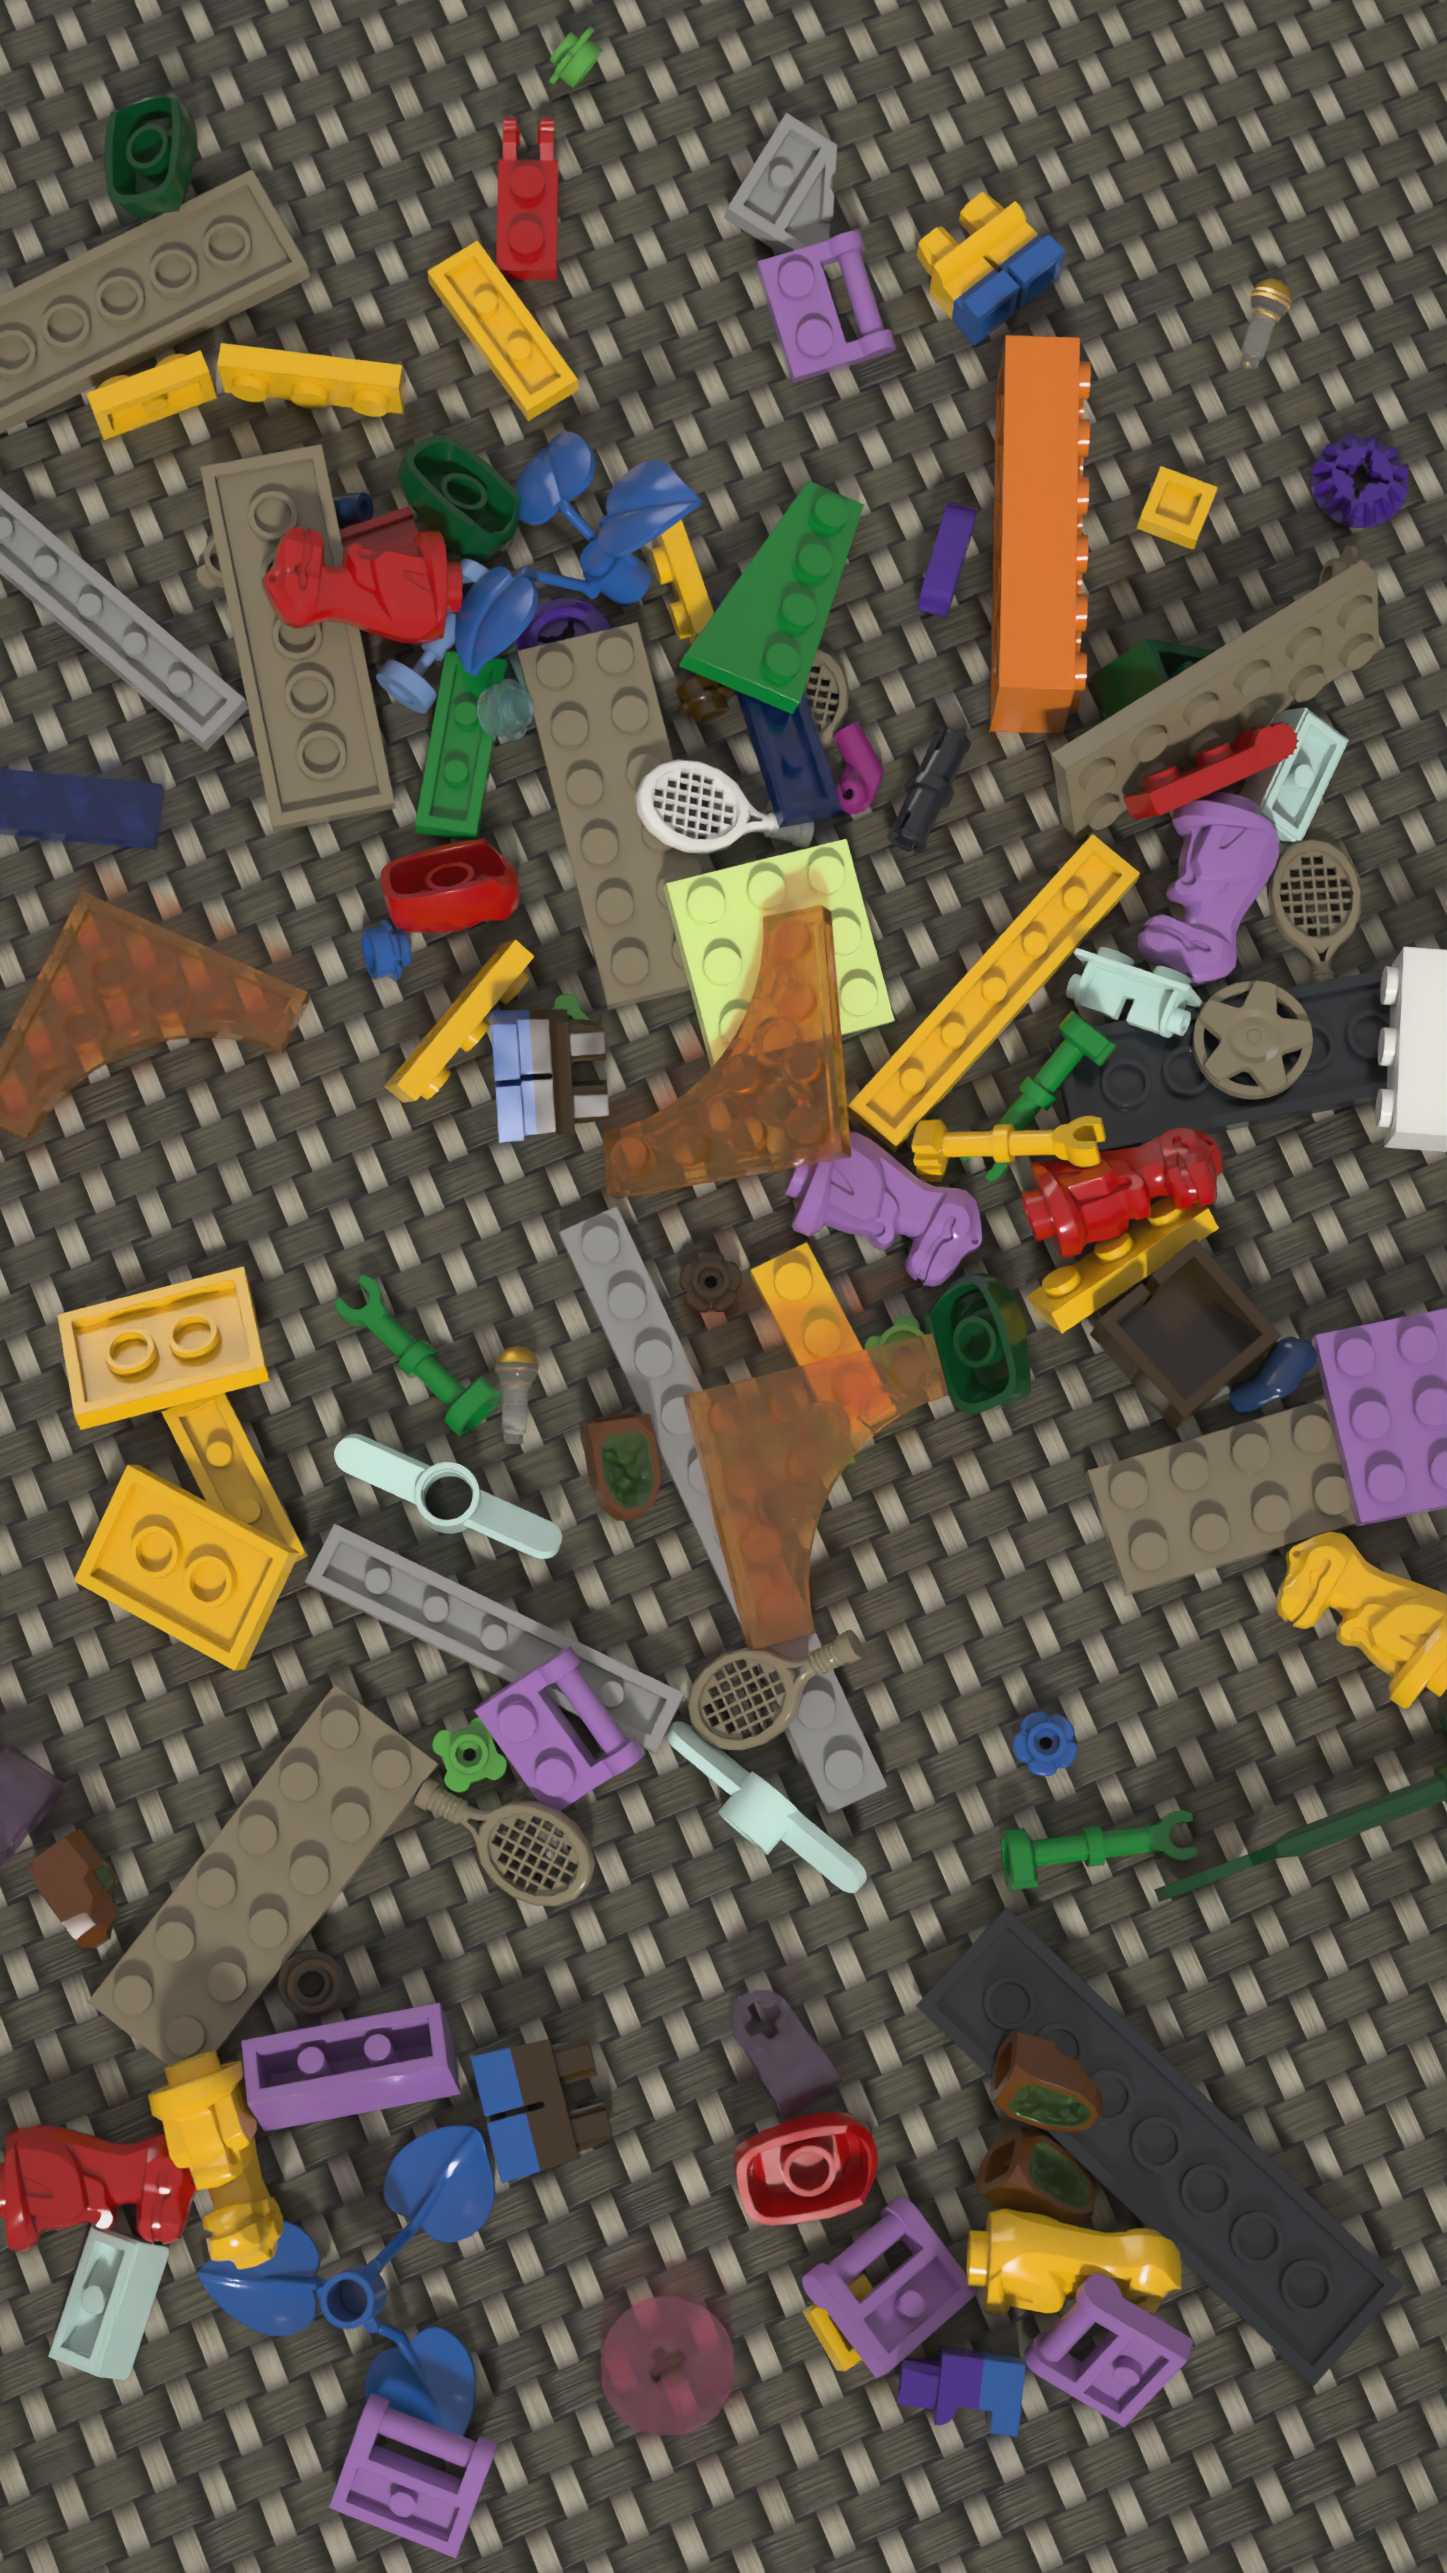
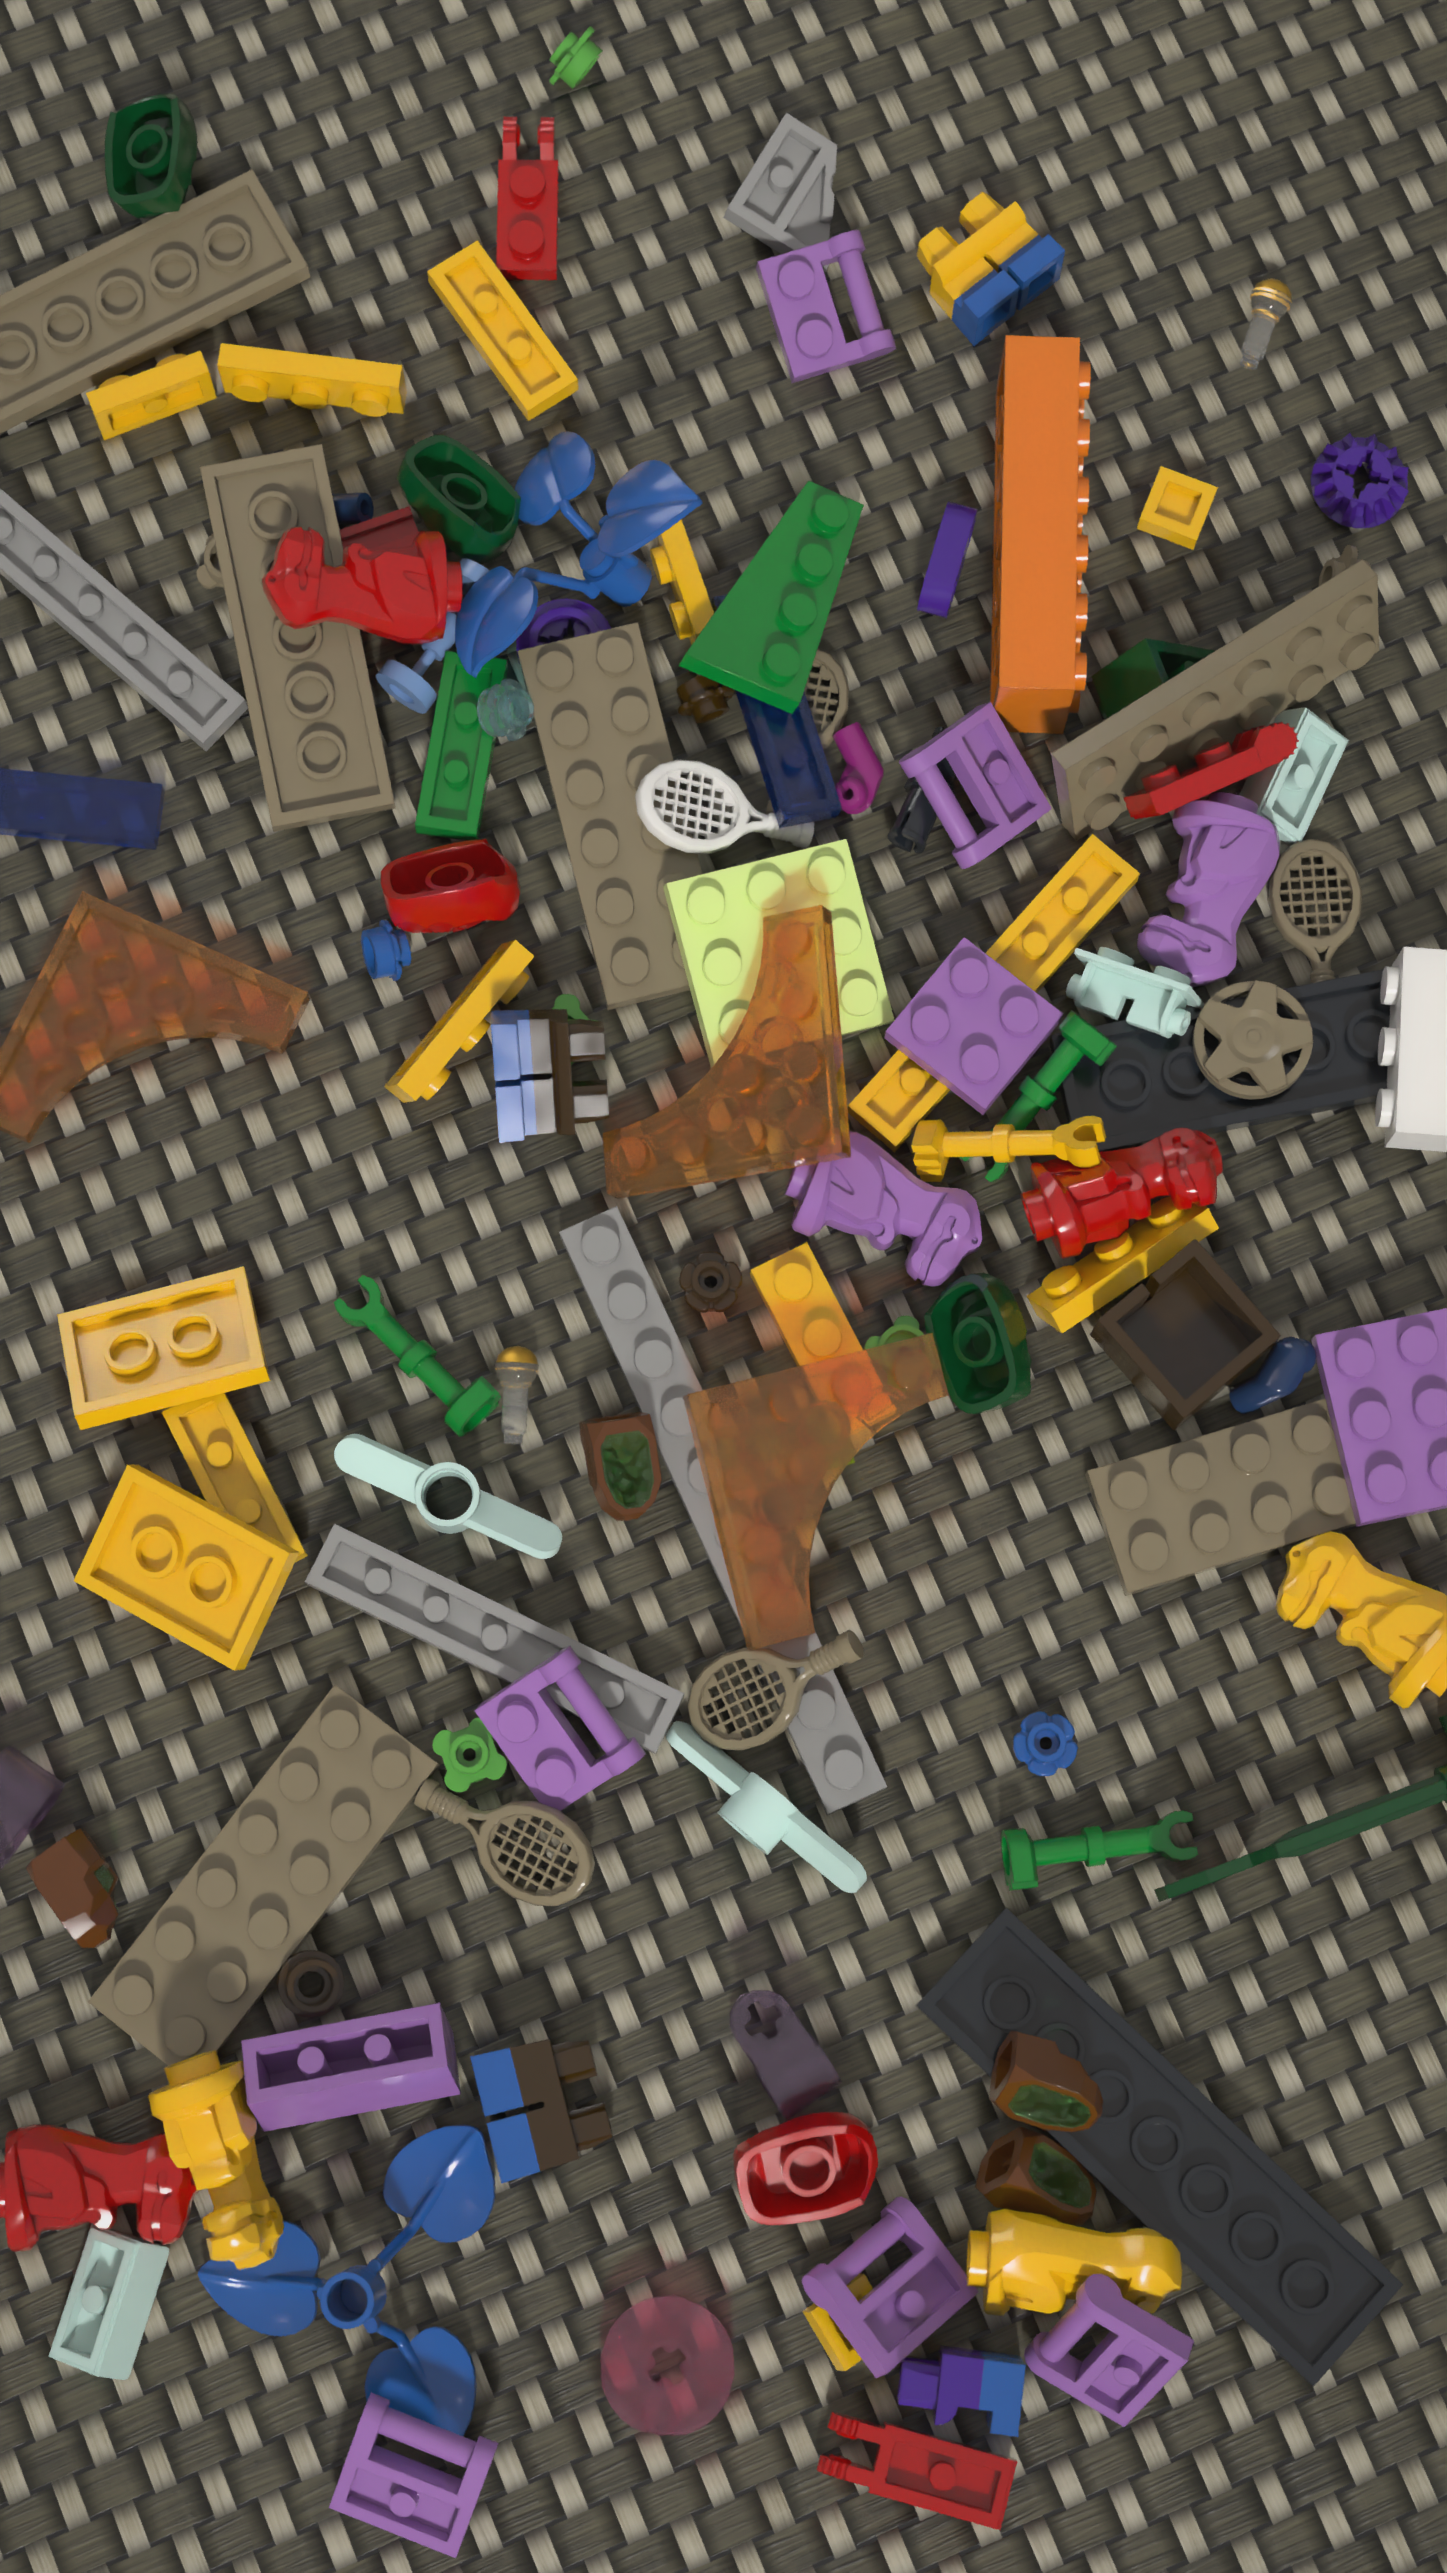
none -> red hinge [817,2412,1017,2530]
none -> medium lavender plate [884,937,1063,1115]
none -> medium lavender plate [899,702,1052,869]

